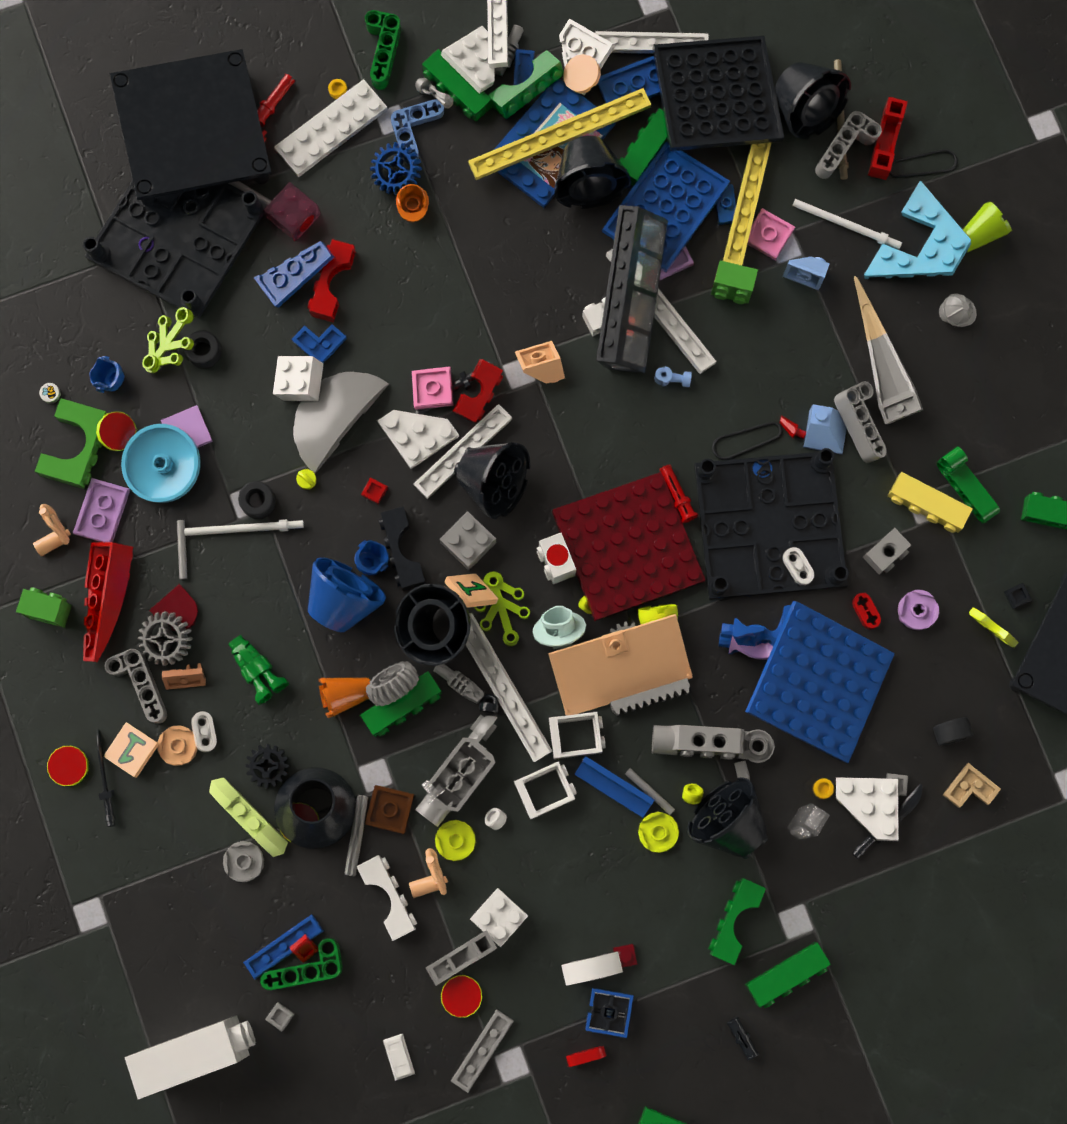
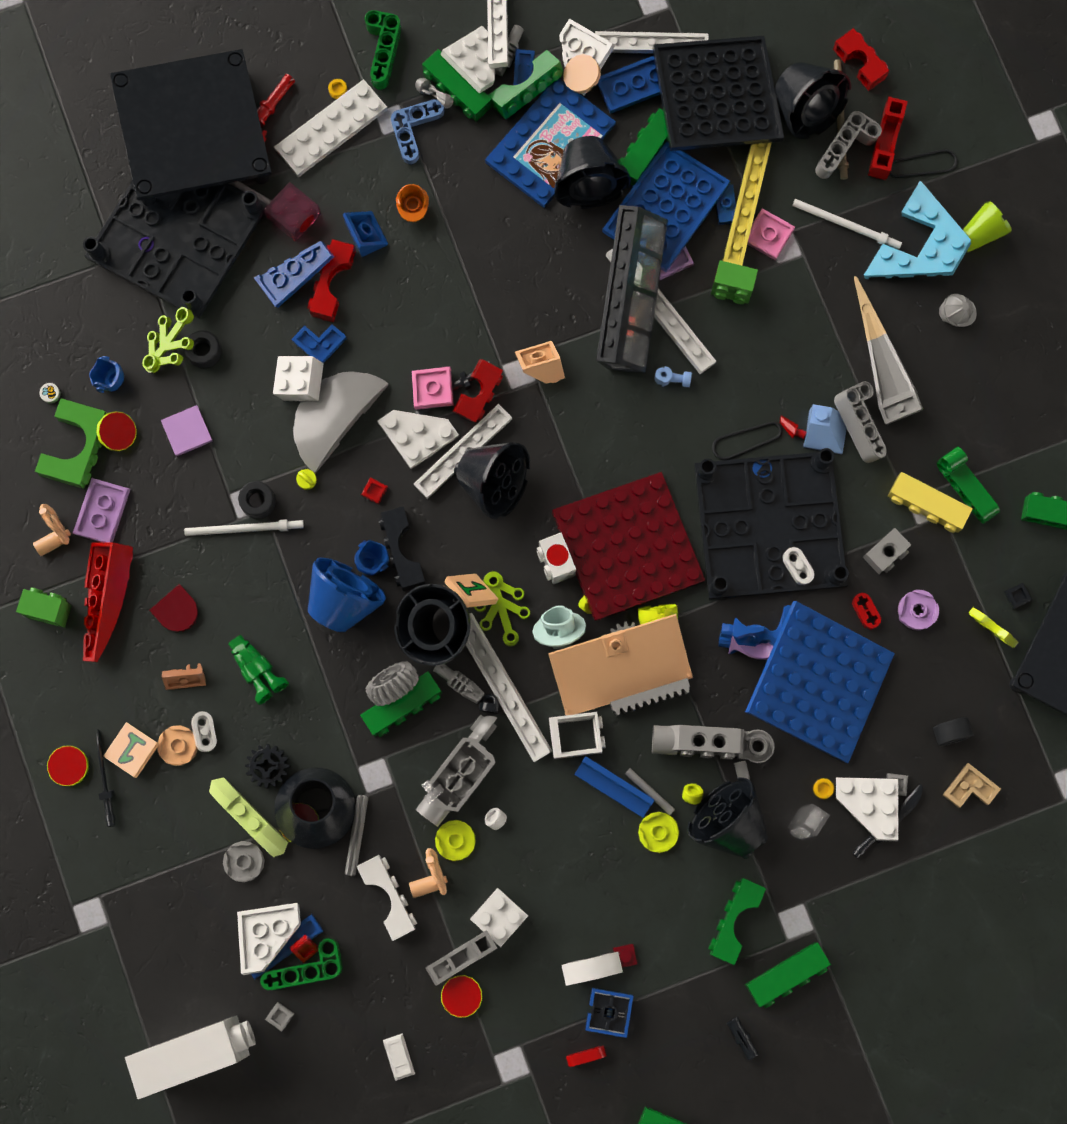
light grey beam [105,649,167,724] -> none
medium azure dish [121,424,201,503] -> none
light grey gear [137,611,193,666] -> none
light grey bar [177,520,187,580] -> none
orange cone [319,678,370,718] -> none
reddish brown tile [365,785,415,834] -> none
blue gear [370,142,422,195] -> none
light grey brick [440,511,496,570] -> none
light grey tile [451,1009,514,1093] -> none
light yellow plate [468,88,651,180] -> none
white window [514,761,577,820] -> none
white brick [582,297,606,336] -> none
red pin [660,464,698,523] -> none
light blue slope [783,257,829,290] -> none
none -> white plate [237,903,301,975]
none -> blue slope [343,211,388,257]
none -> red arch [833,28,889,91]

